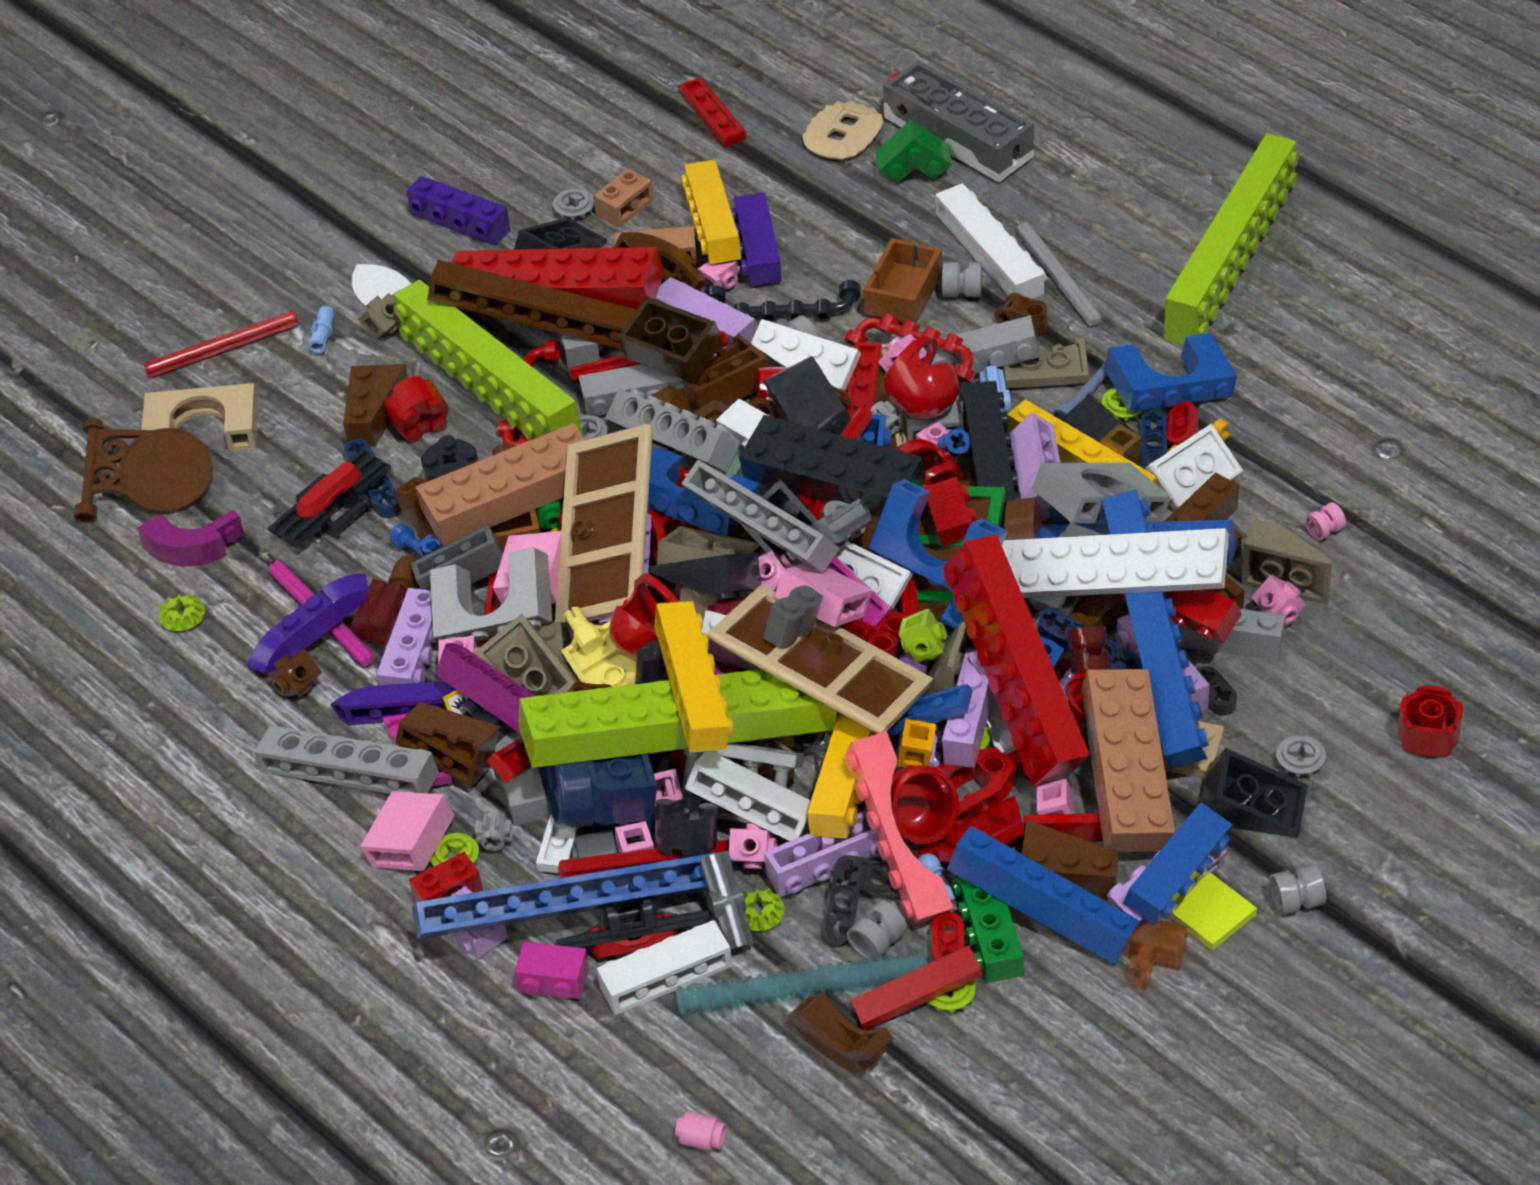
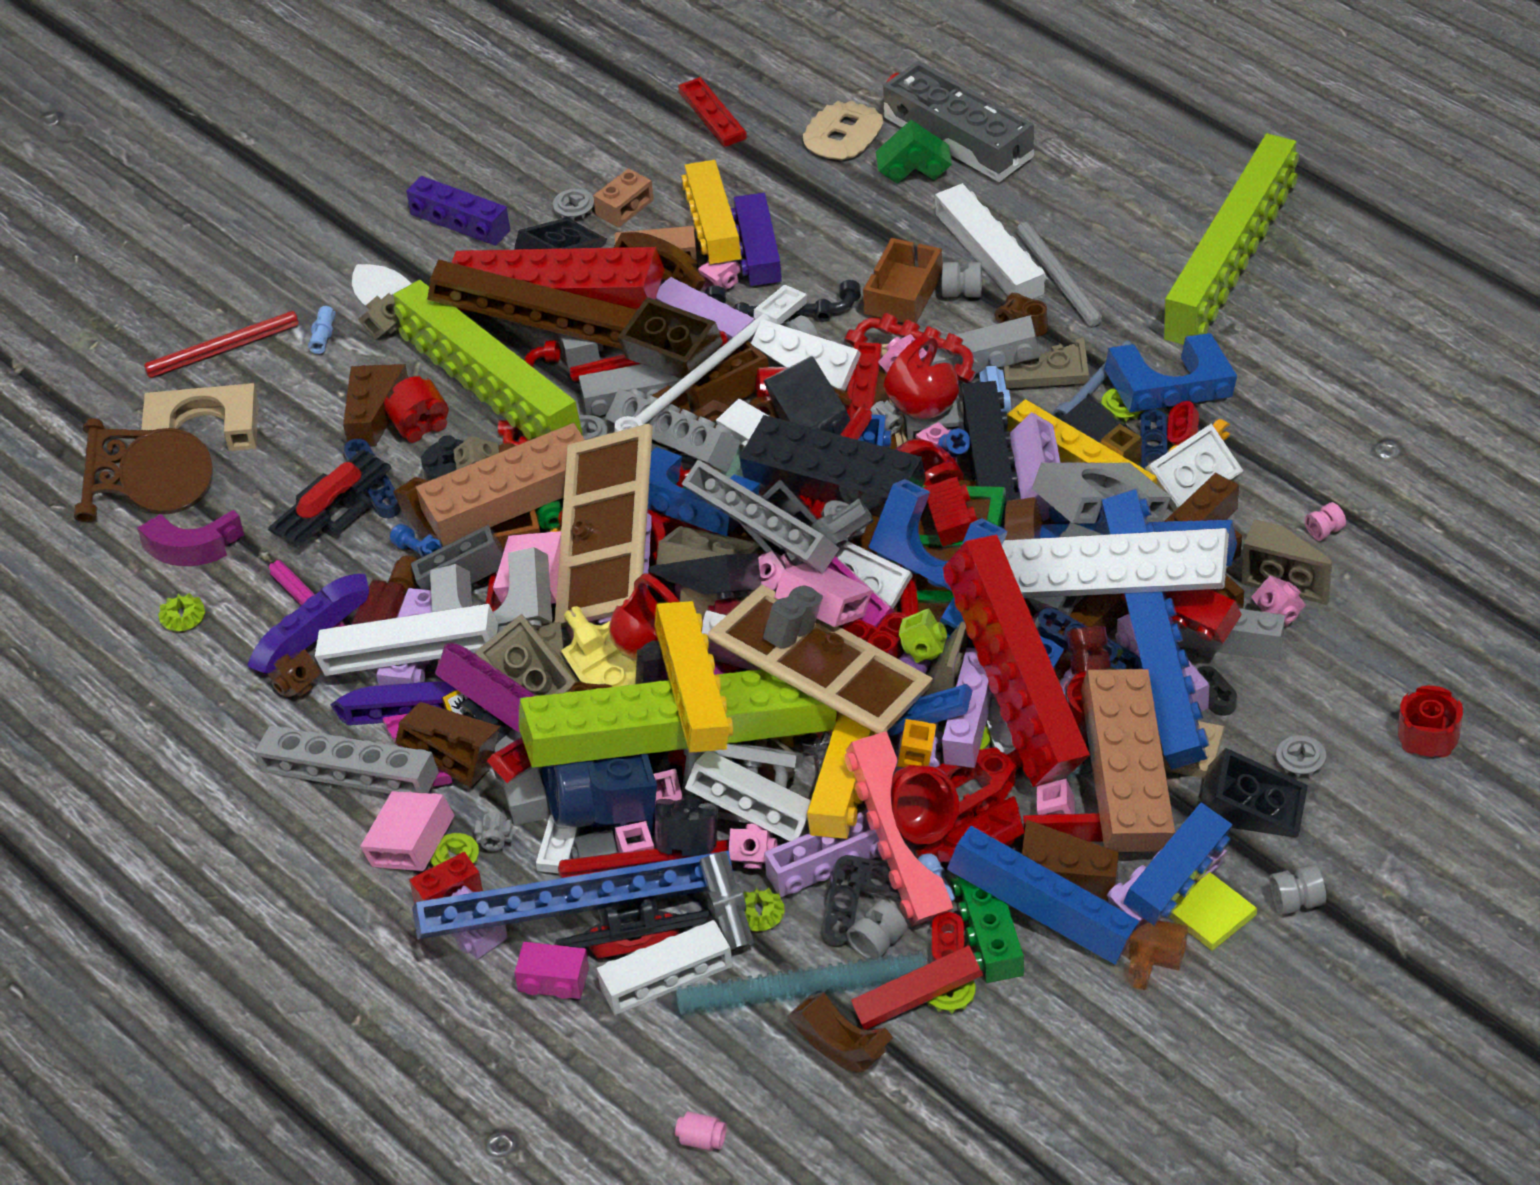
none -> white brick [315,604,498,676]
none -> dark tan brick [454,437,499,470]
none -> white bar [614,285,807,432]

